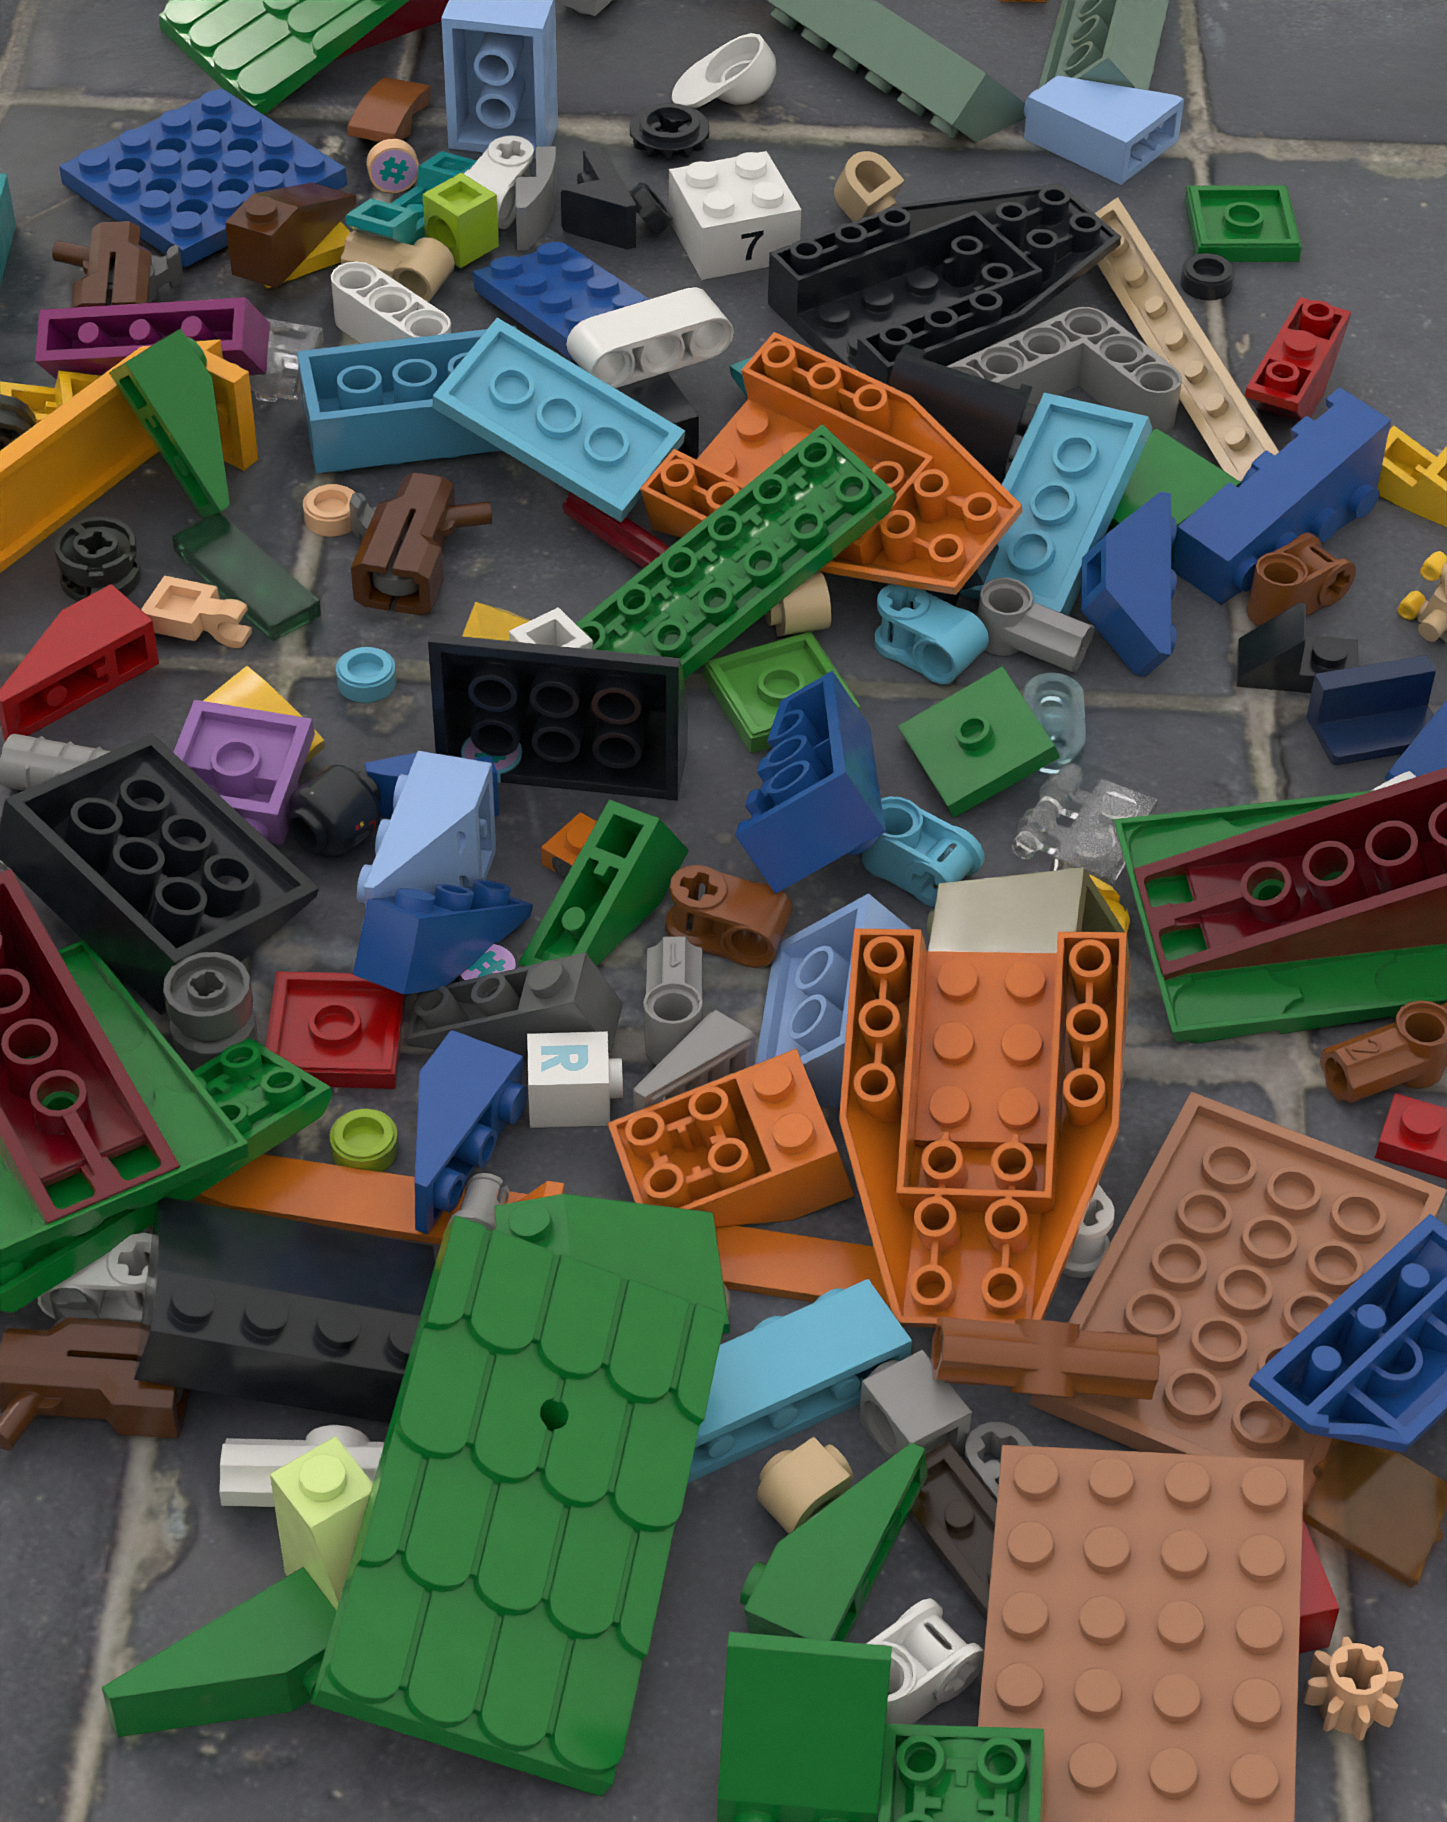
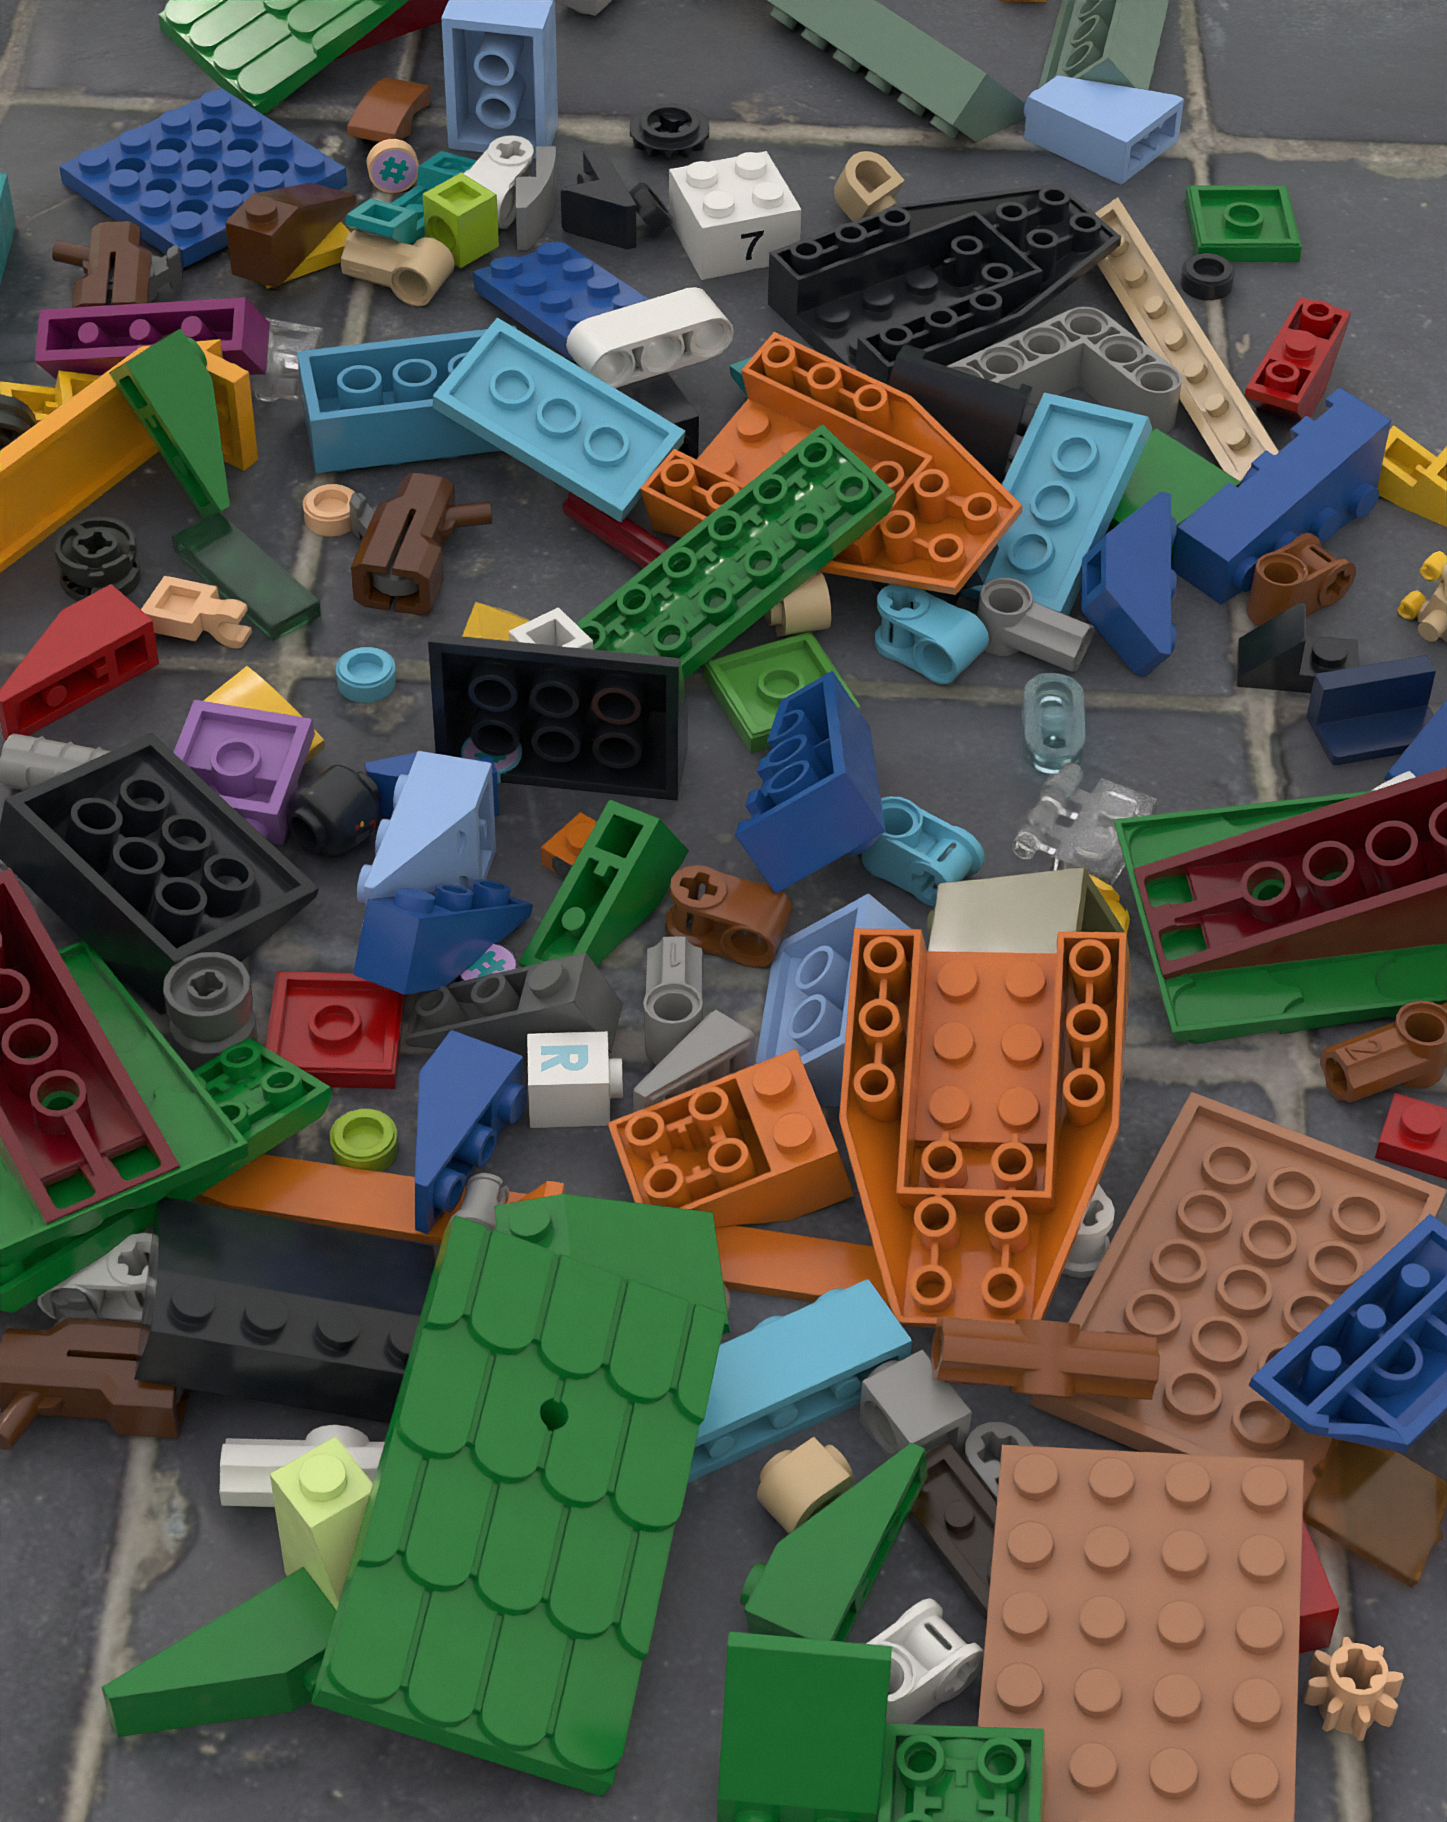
white beam [331,261,451,344] -> none
white cap [672,33,777,108] -> none
green plate [898,666,1060,818] -> none

